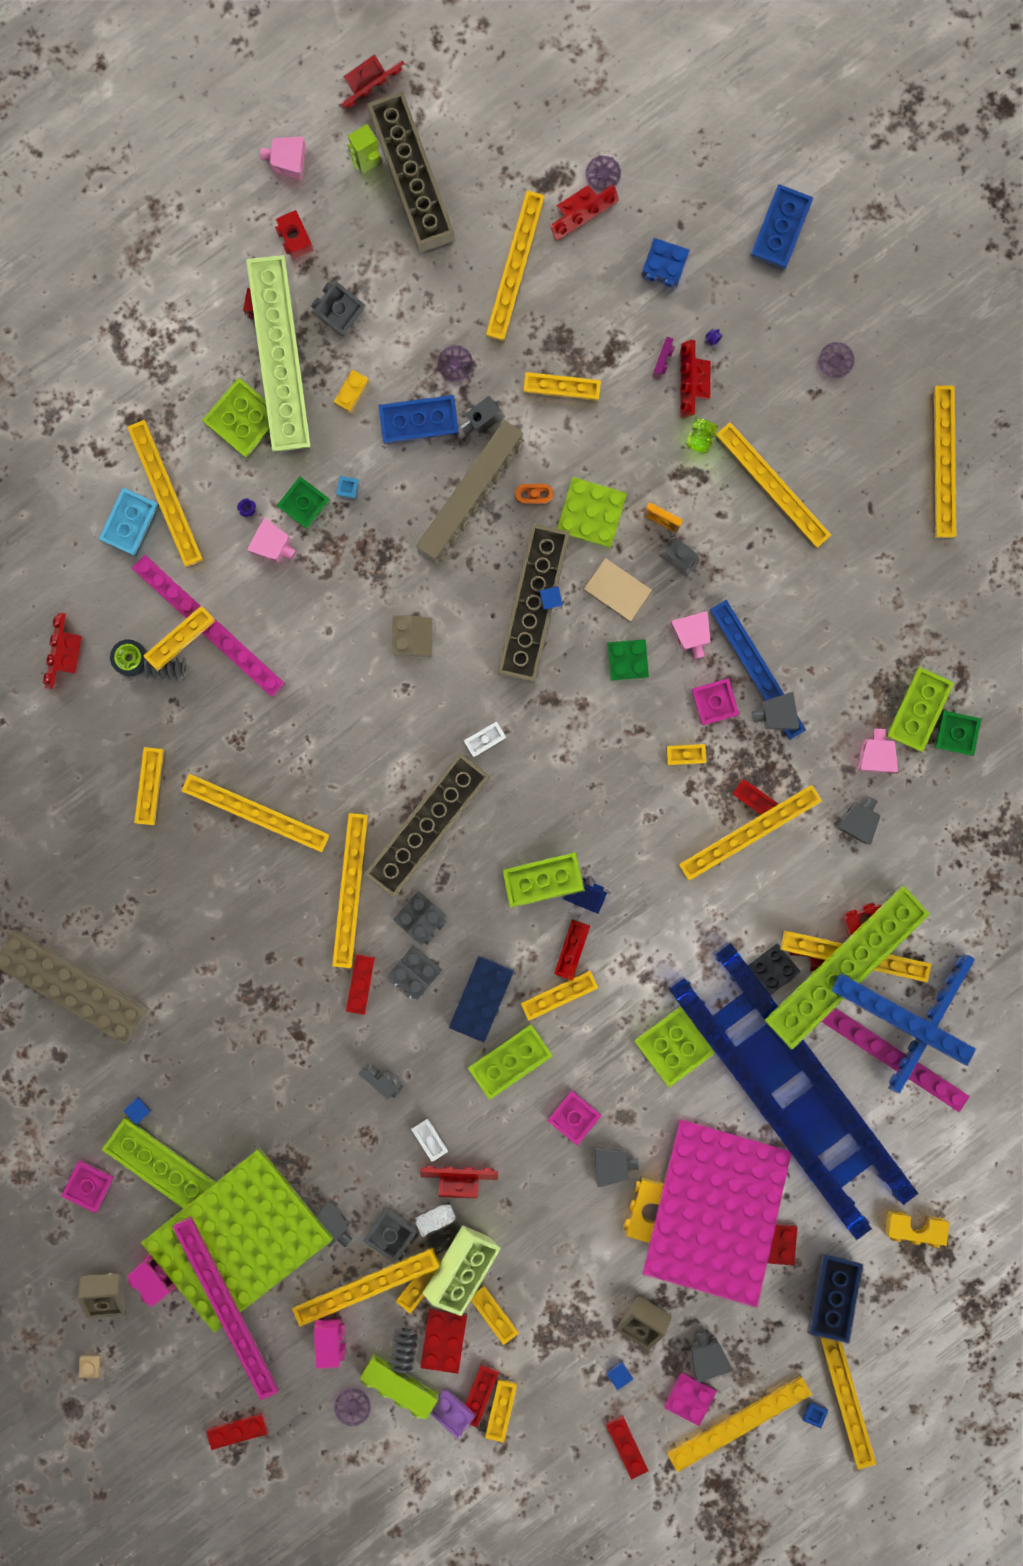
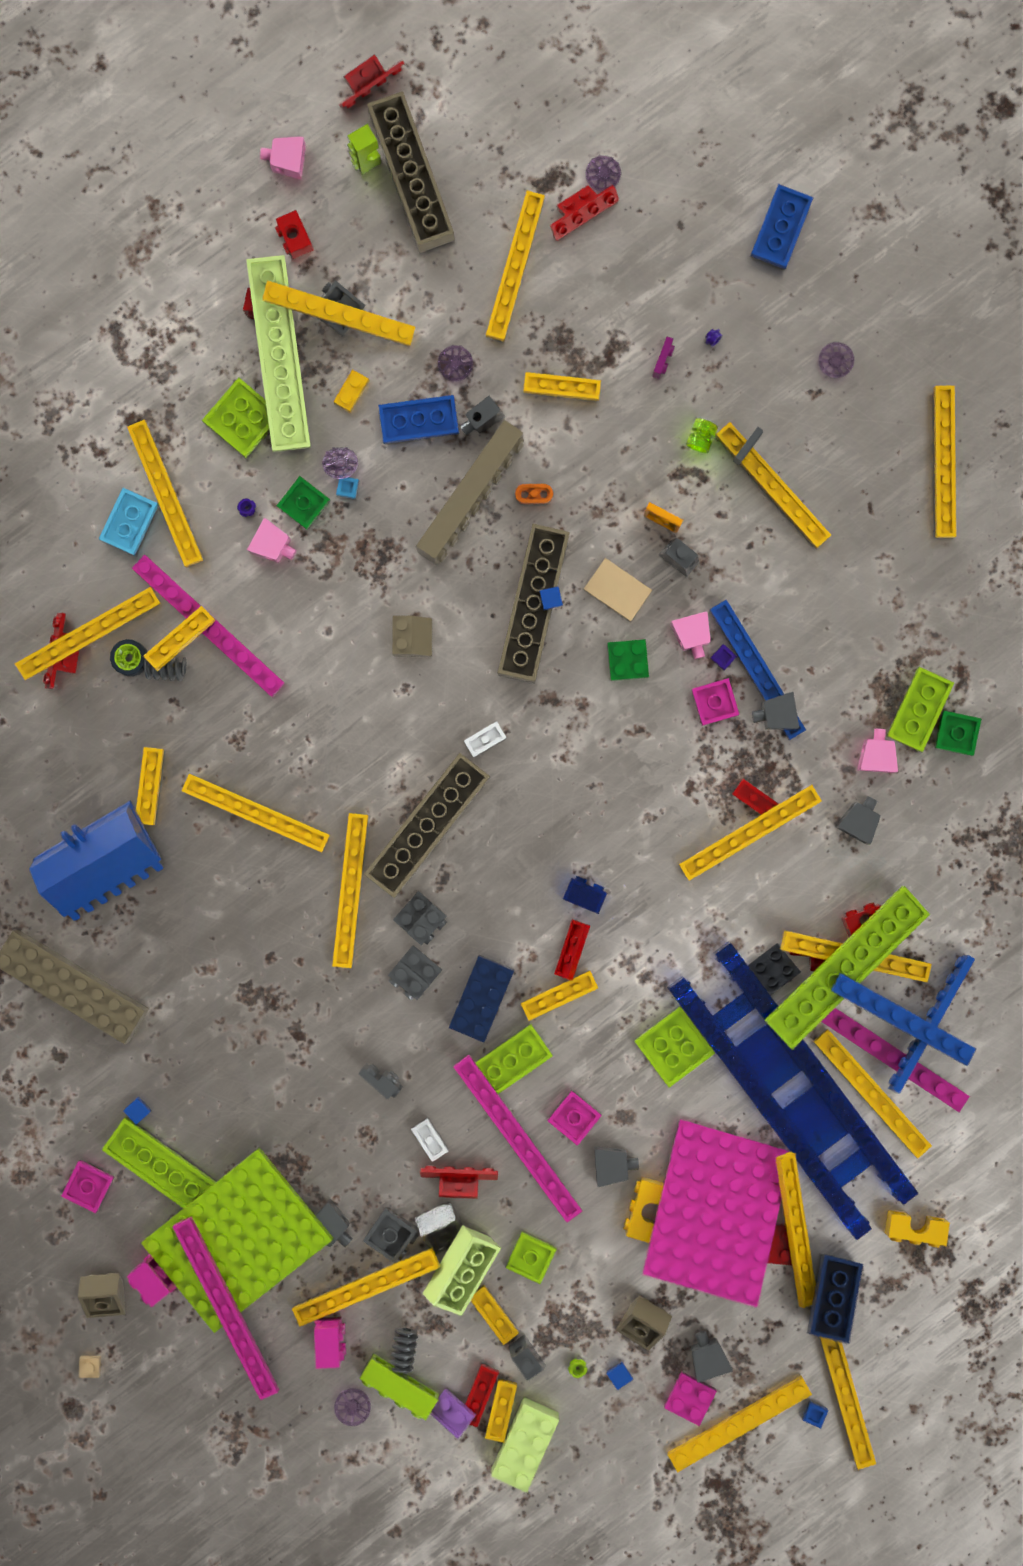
red plate [206,1413,268,1450] -> none
red plate [346,954,375,1015] -> none
yellow plate [395,1258,441,1314] -> none
red plate [420,1308,467,1374] -> none
lime plate [503,852,585,908] -> none
lime plate [557,477,627,549] -> none
red plate [606,1416,649,1480] -> none
blue plate [641,238,690,288] -> none
yellow plate [666,744,706,765] -> none
red bracket [680,339,711,418] -> none
none -> yellow plate [15,587,161,681]
none -> blue piece [29,800,163,921]
none -> yellow plate [262,280,415,346]
none -> clear purple wheel [322,447,358,479]
none -> dark pink plate [453,1055,582,1222]
none -> yellowish green brick [491,1397,559,1493]
none -> lime tile [505,1231,557,1284]
none -> dark grey torso [509,1334,546,1381]
none -> lime plate [568,1359,587,1378]
none -> dark purple tile [710,644,737,671]
none -> dark grey tile [733,427,763,465]
none -> yellow plate [775,1152,816,1308]
none -> yellow plate [813,1029,932,1159]

